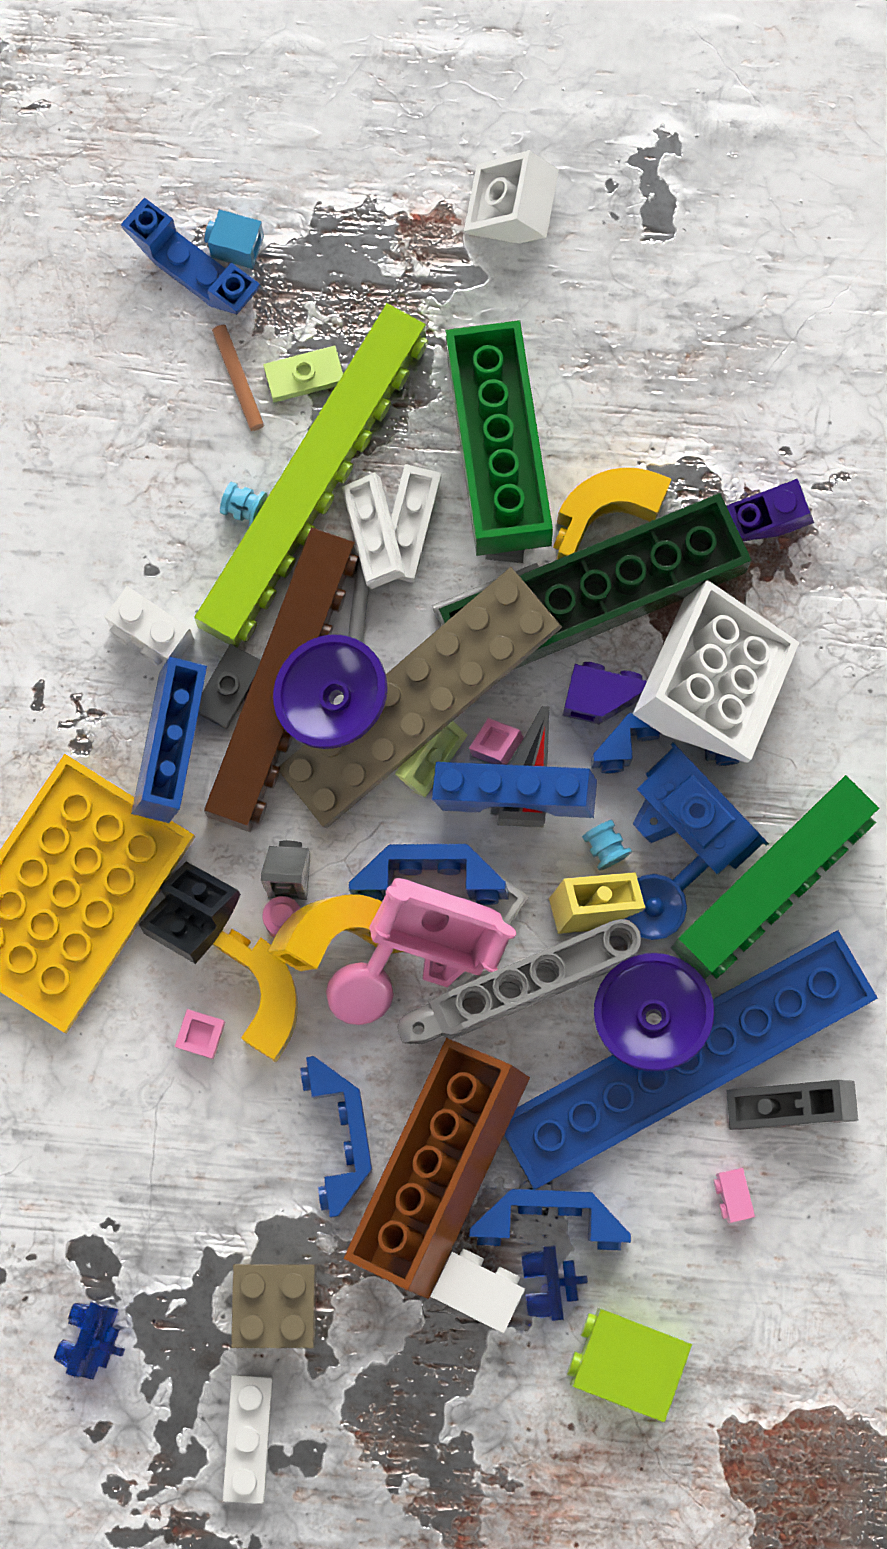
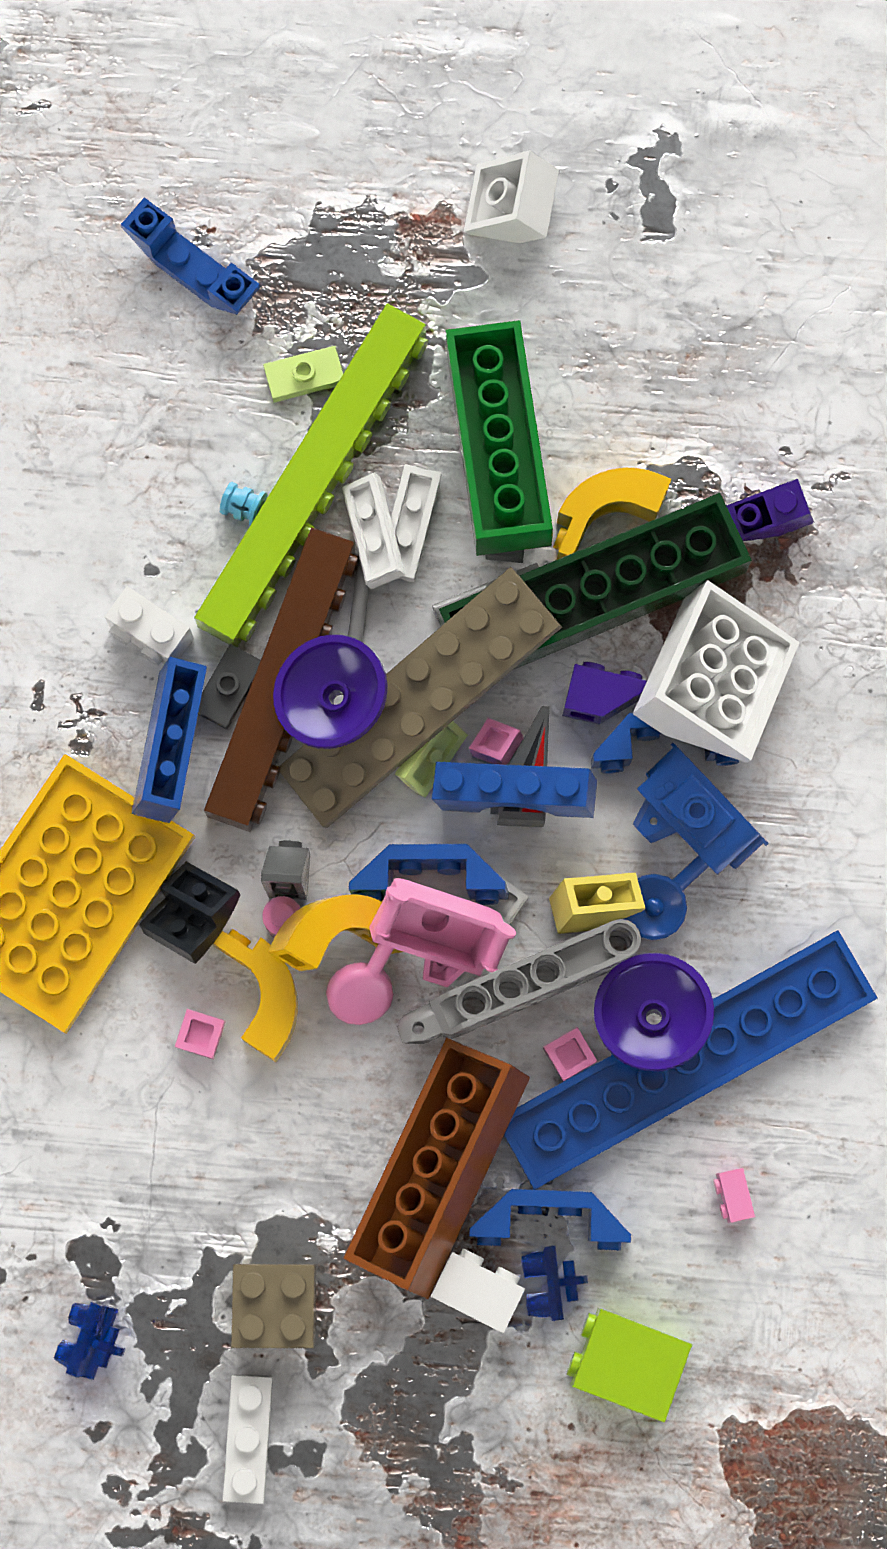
dark azure brick [204,209,264,269] -> none
nougat bar [212,325,264,431] -> none
blue slope [300,1056,372,1218] -> none
medium azure bush [582,820,632,871] -> none
green brick [670,775,880,980] -> none
dark grey slope [726,1080,858,1130] -> none
none -> bright pink plate [543,1027,598,1082]

